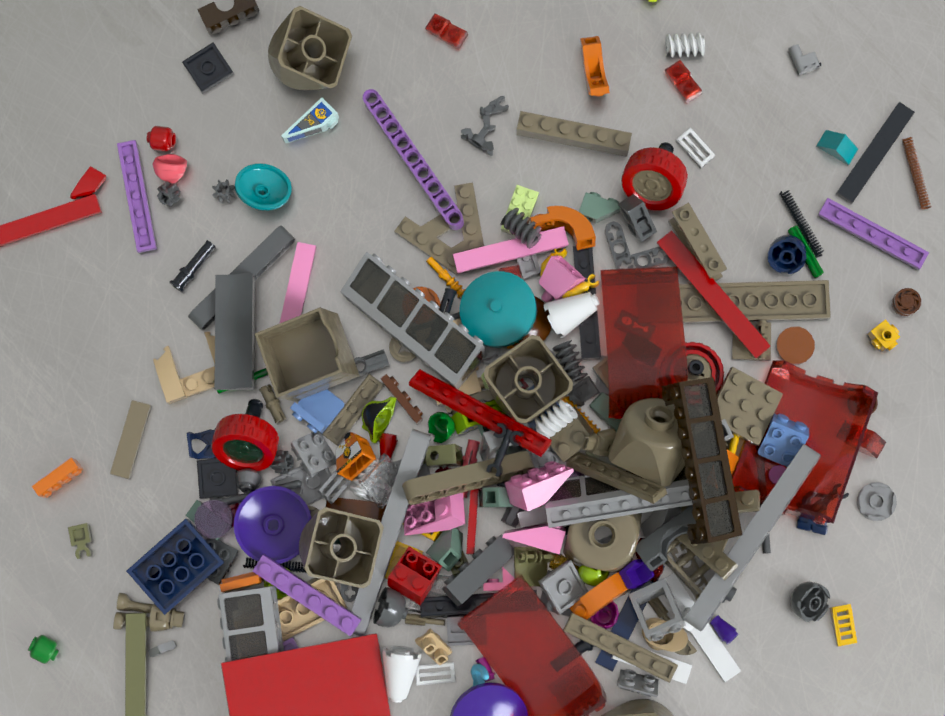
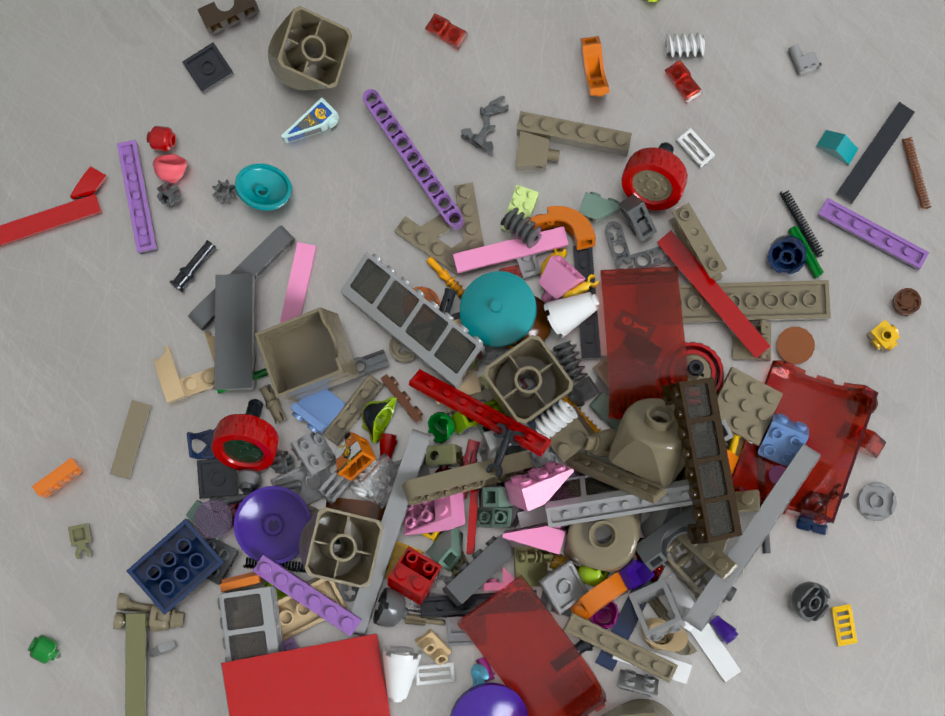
none -> sand green slope [476,507,512,528]
none -> dark tan torso [516,131,560,171]

